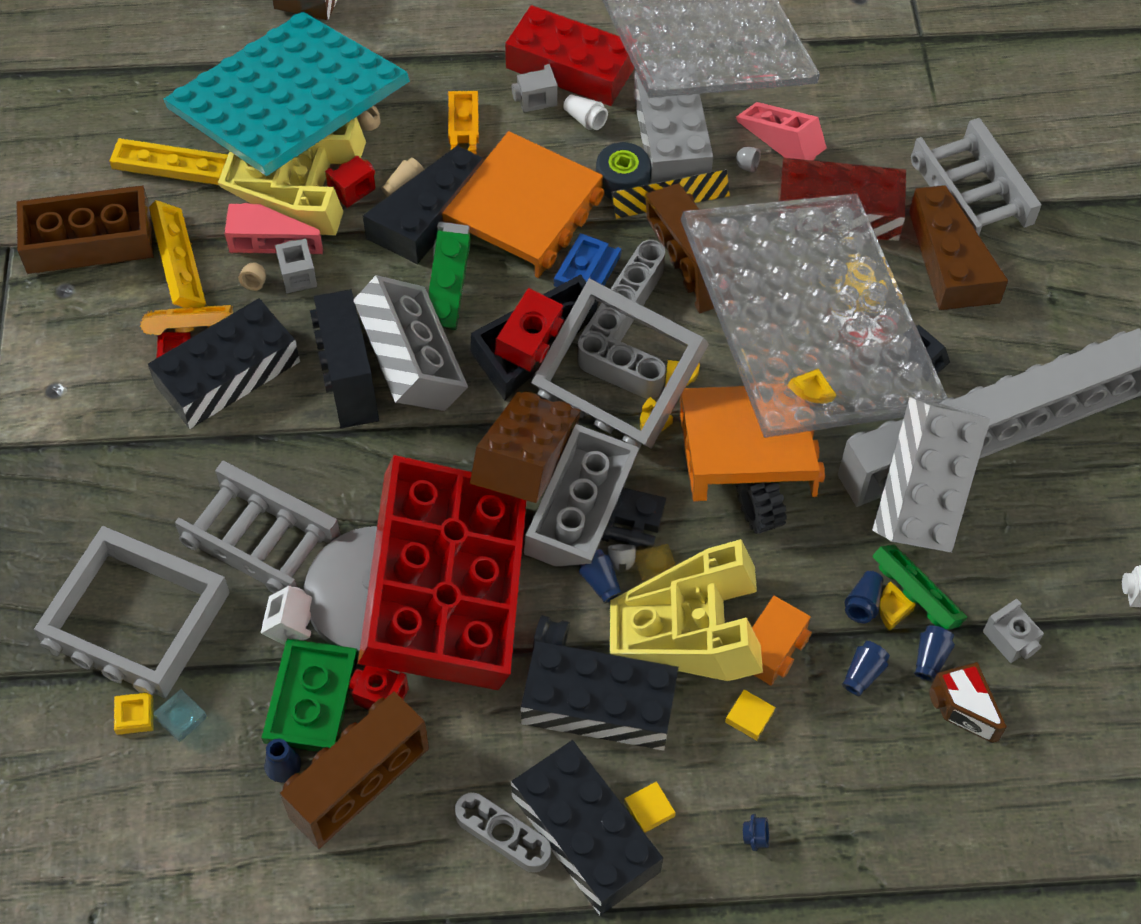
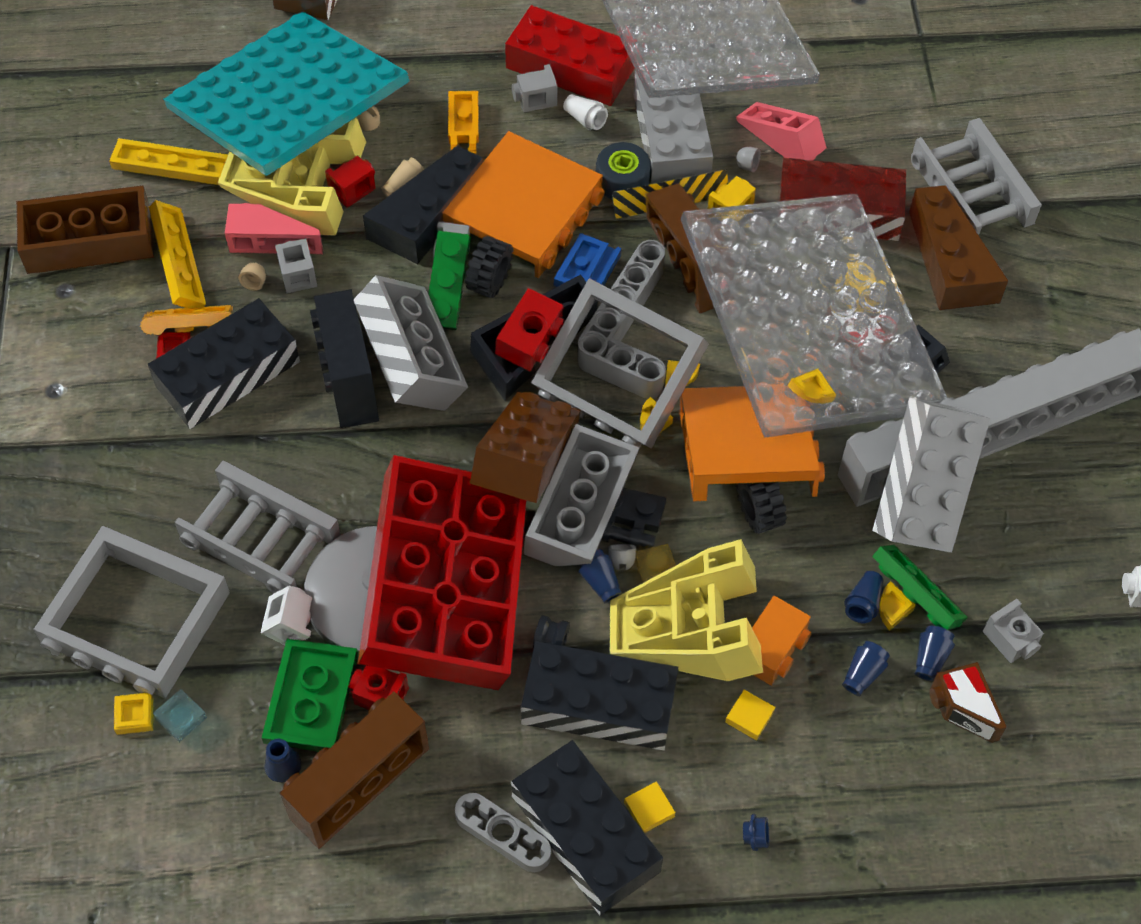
none -> black tyre [465,236,513,298]
none -> yellow brick [707,176,756,230]

